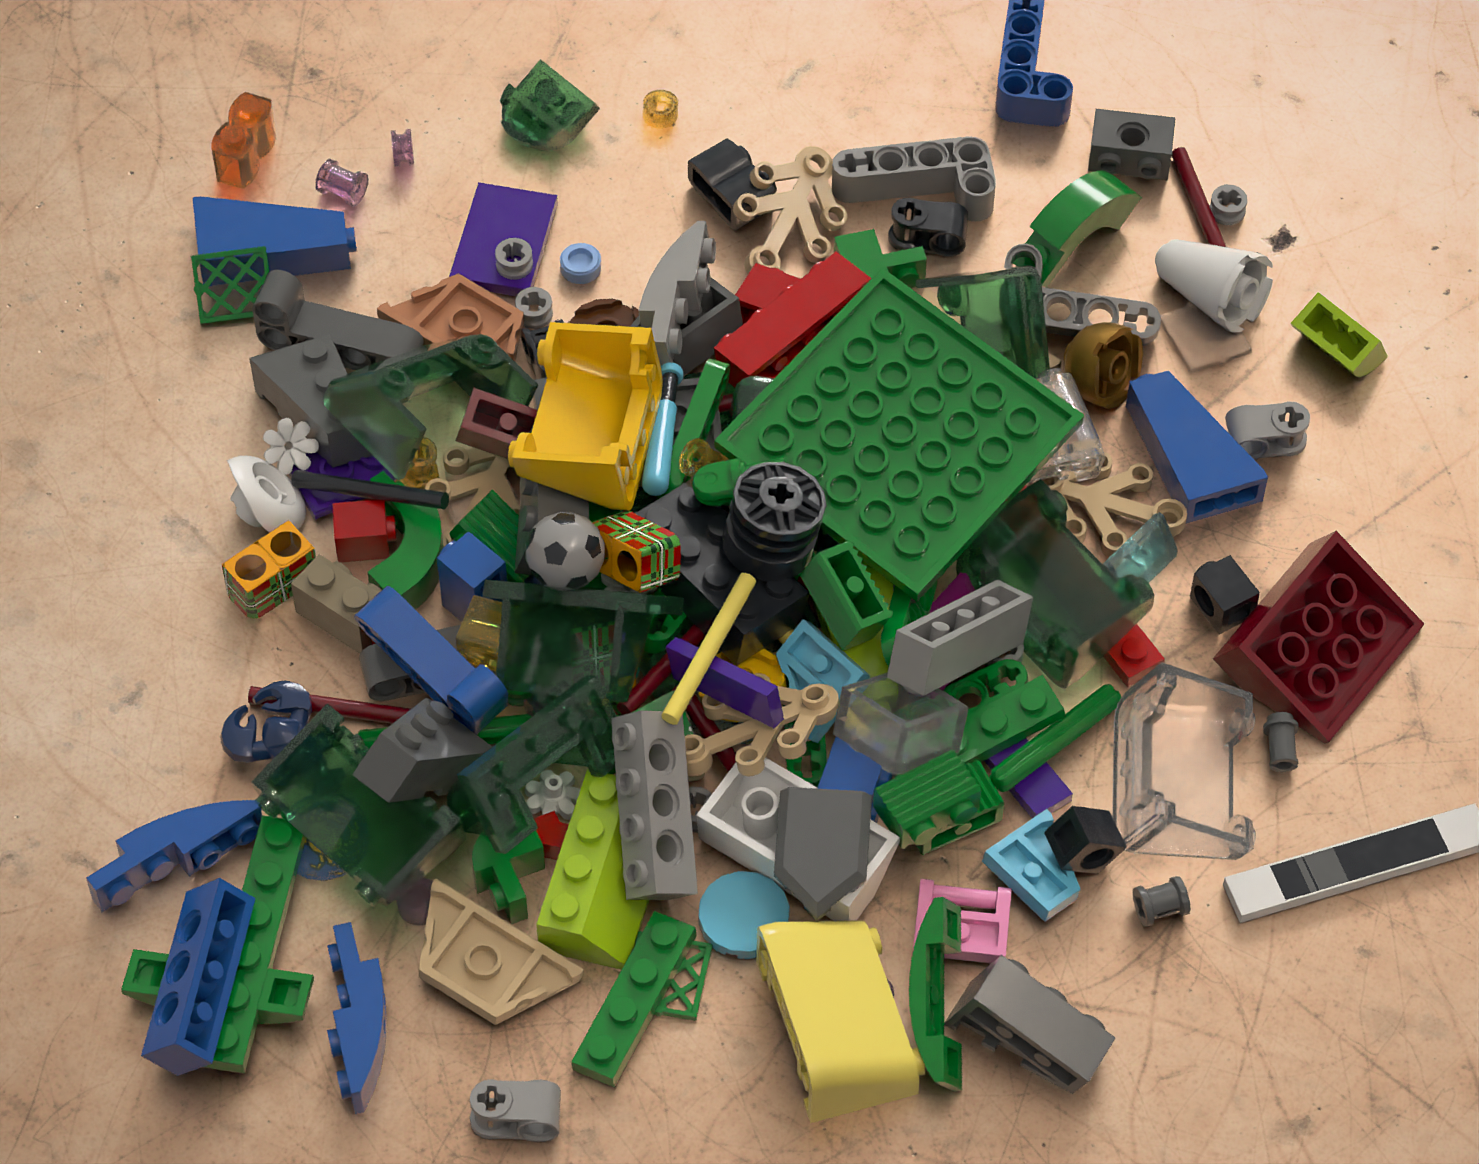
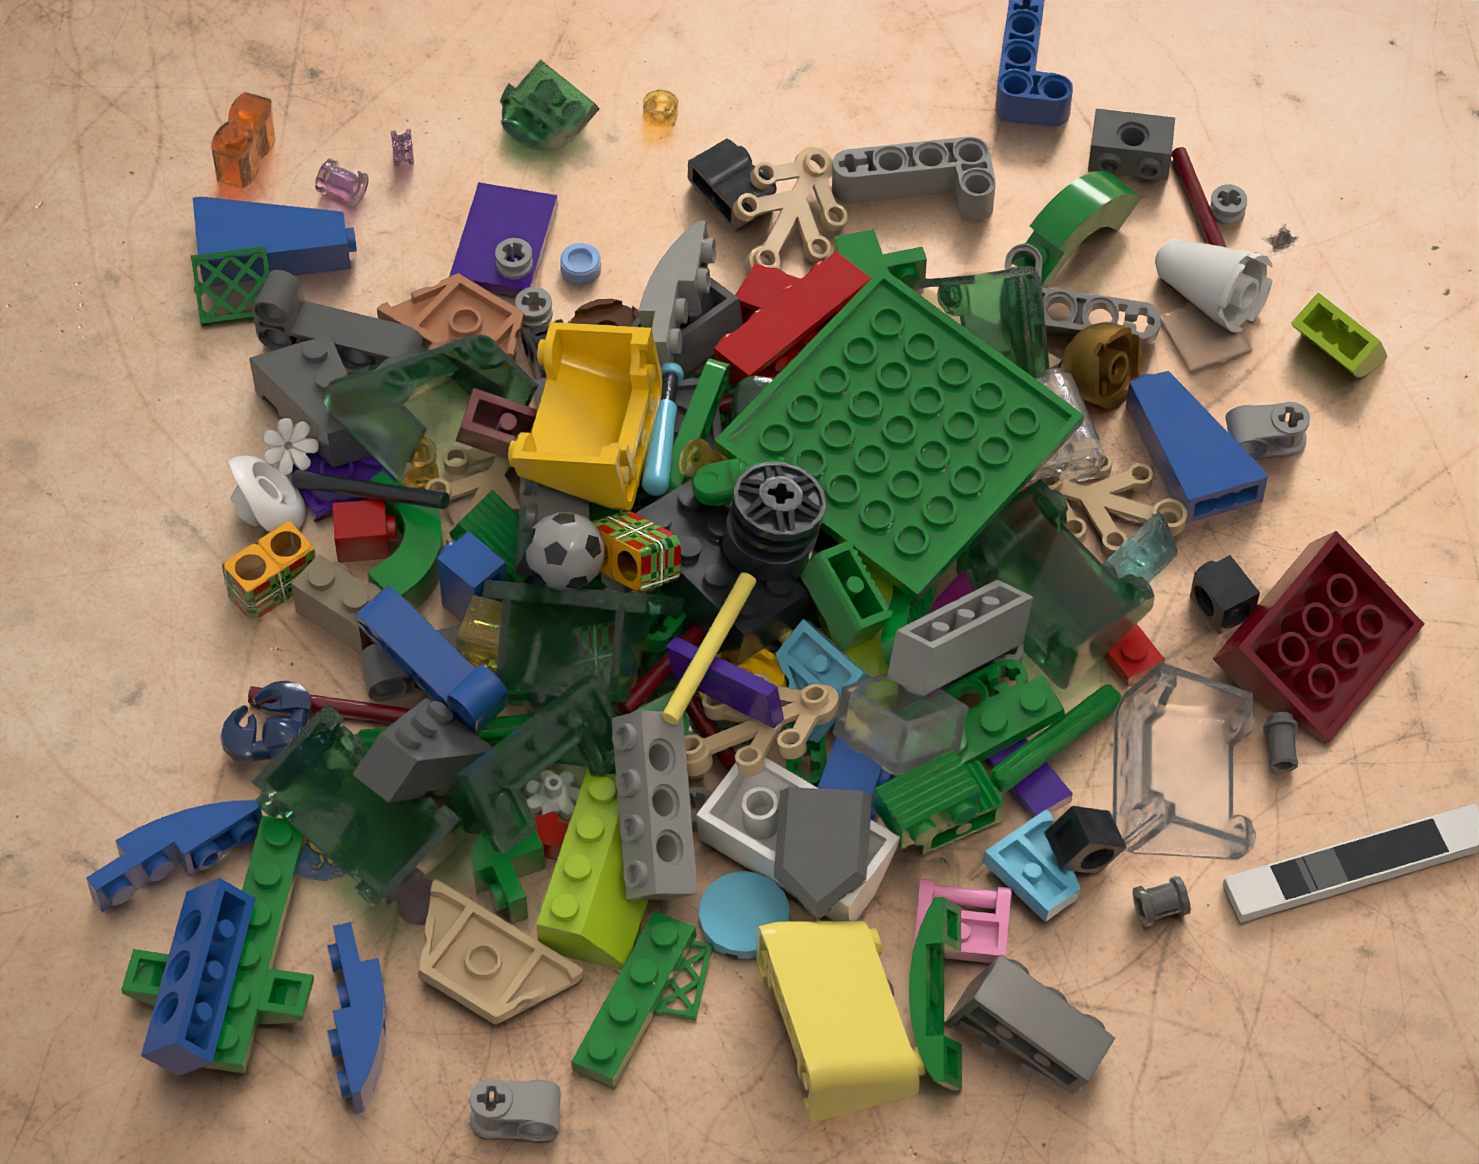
black piece [888,197,968,257] -> none

